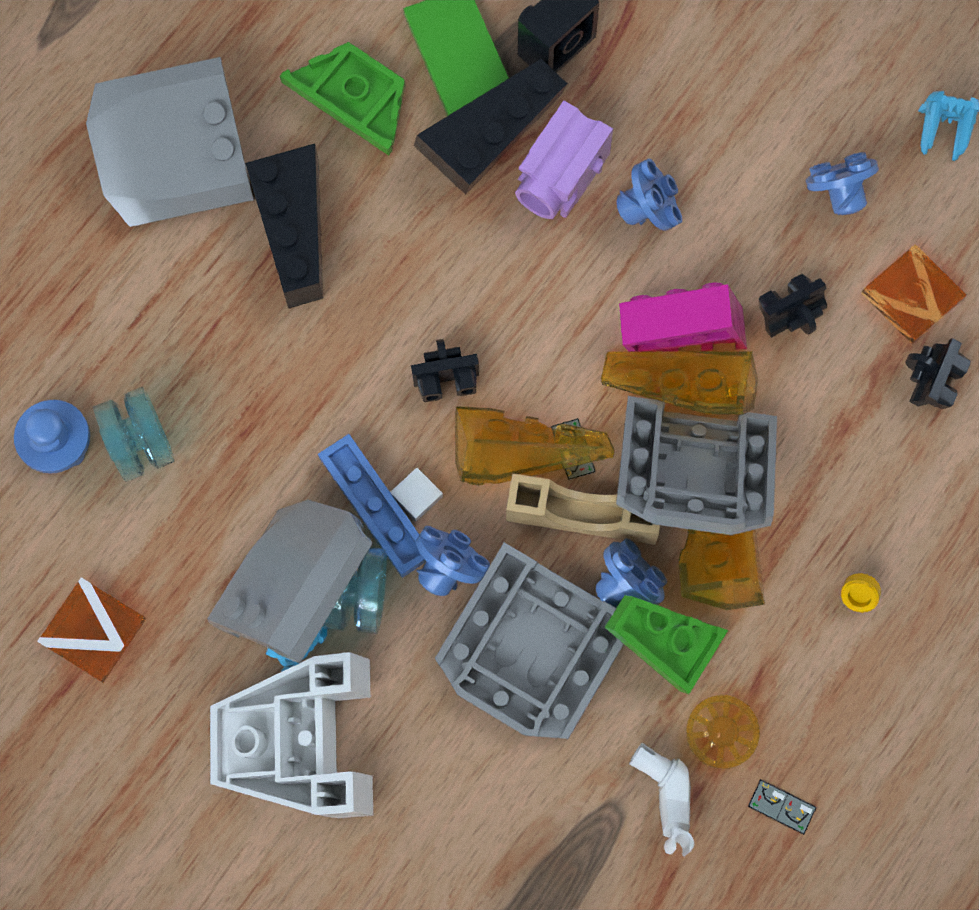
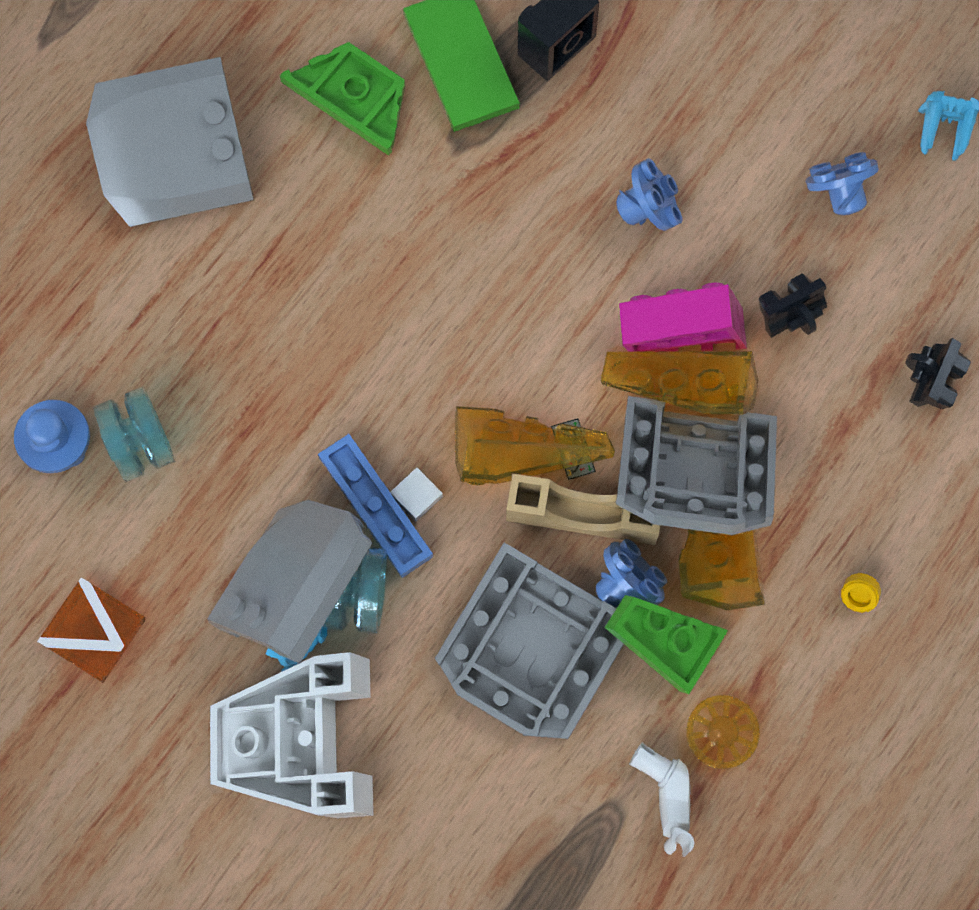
black wedge [245,143,323,309] -> none
black hips [411,339,479,403] -> none
black wedge [414,59,567,195] -> none
medium blue plate [416,526,490,596] -> none
lavender piece [515,100,613,219] -> none
light grey sticker [748,779,817,835] -> none
clear orange tile [862,244,967,344] -> none

